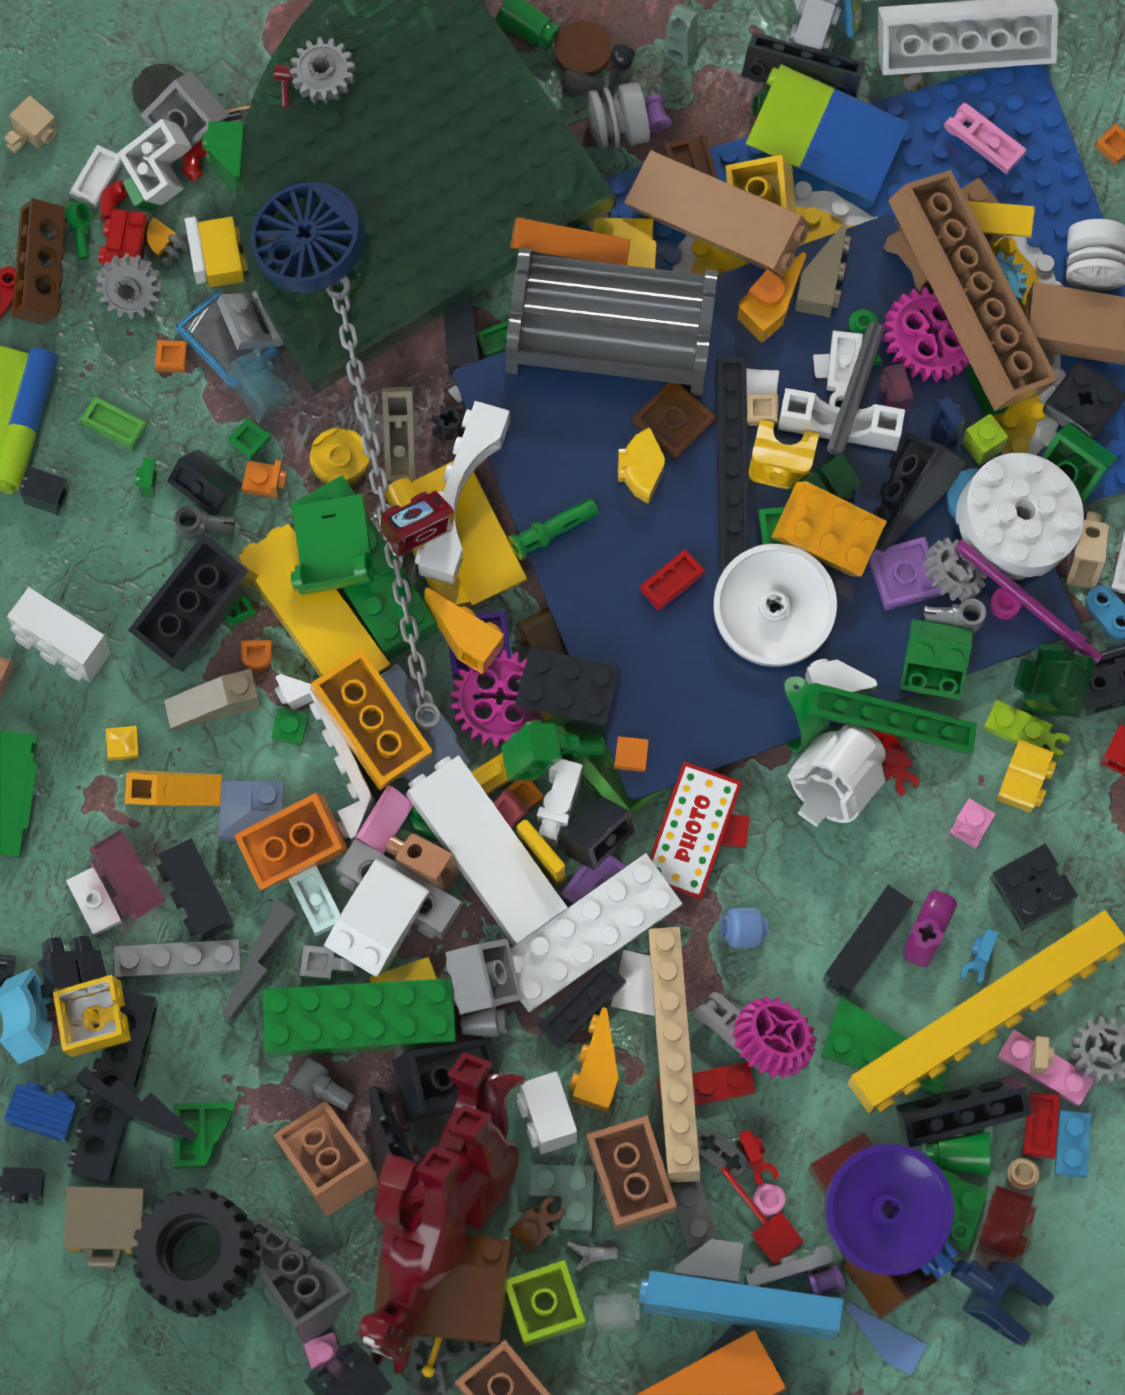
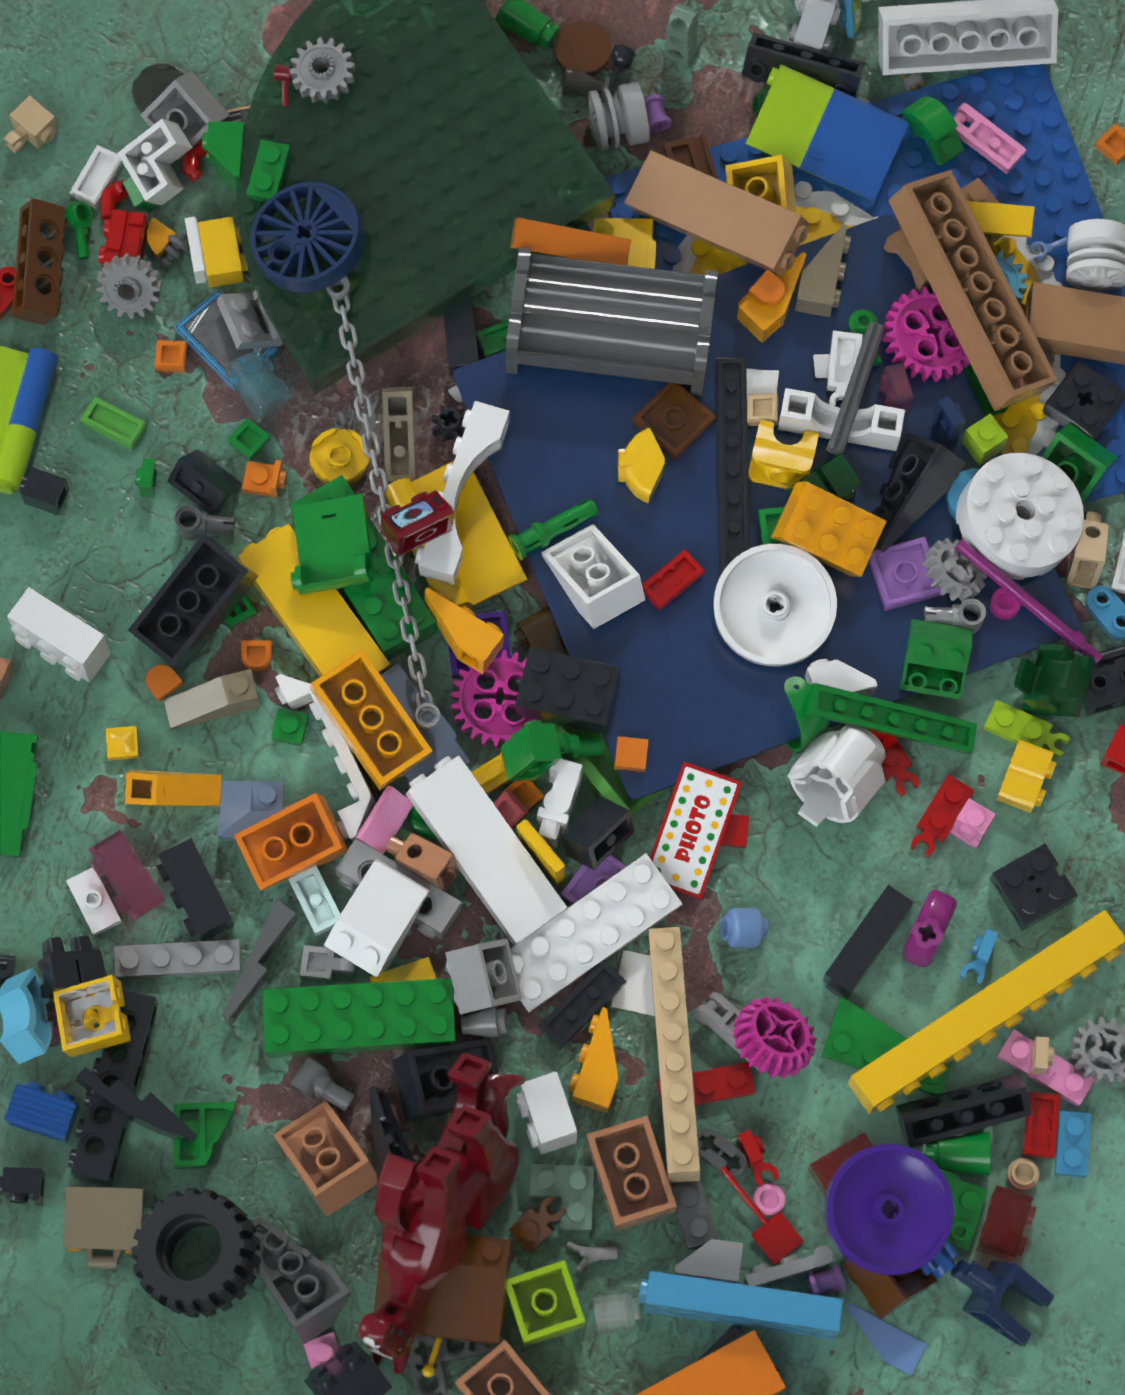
none -> orange tile [146,664,183,702]
none -> green plate [246,139,292,202]
none -> white slope [541,524,645,629]
none -> green brick [902,96,965,165]
none -> red plate [910,774,975,858]
none -> medium blue hand [1030,237,1067,263]

